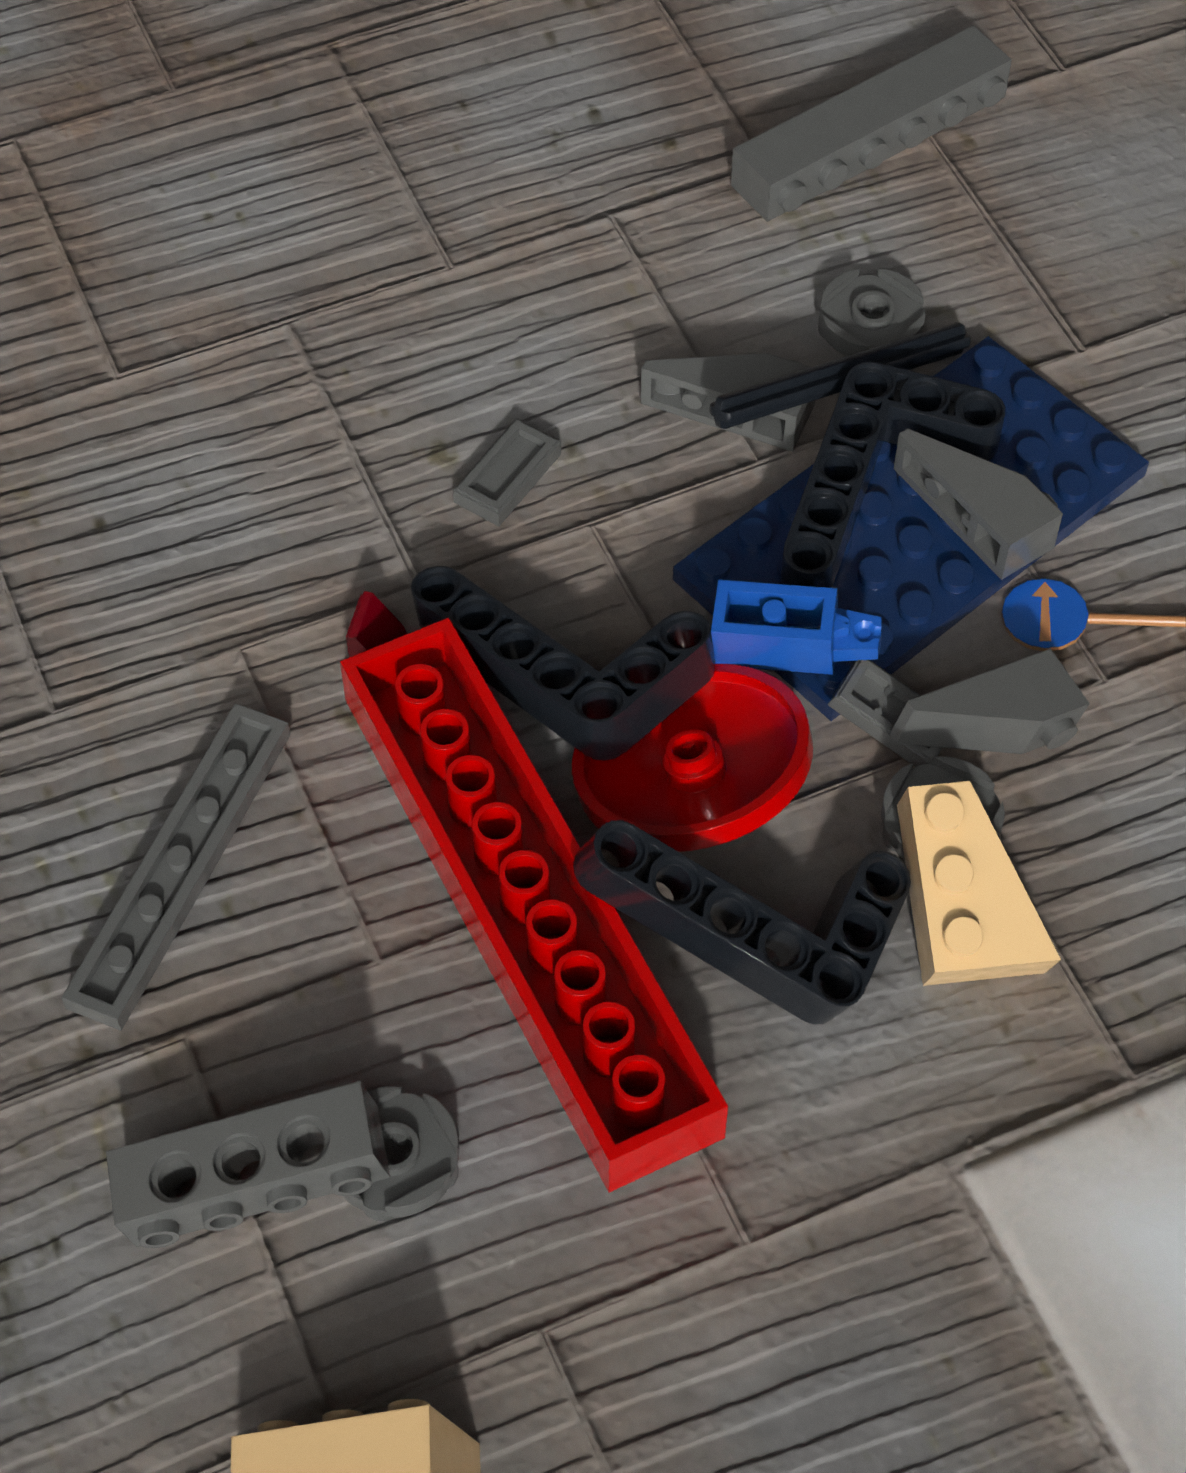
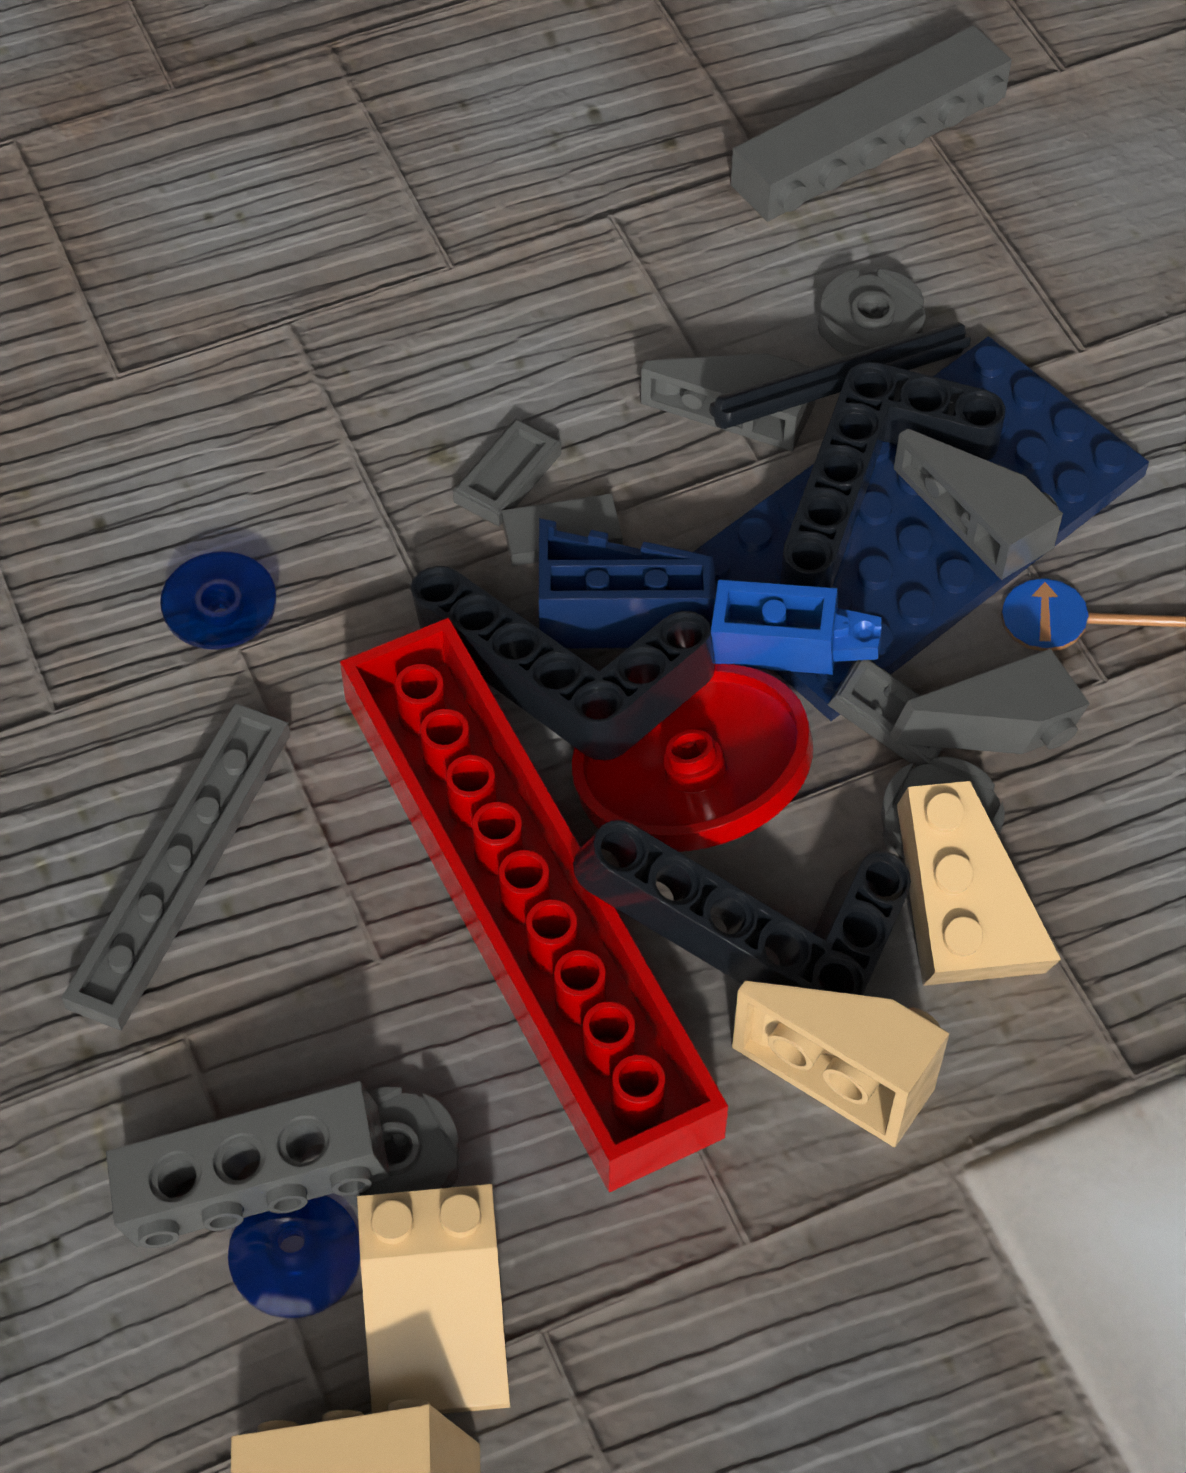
dark red slope [346,591,407,657] -> none
none -> clear blue dish [160,551,277,649]
none -> clear blue dish [228,1195,360,1319]
none -> tan slope [357,1184,510,1414]
none -> dark grey tile [502,493,623,566]
none -> dark blue wedge [539,518,716,648]
none -> tan slope [732,981,949,1148]

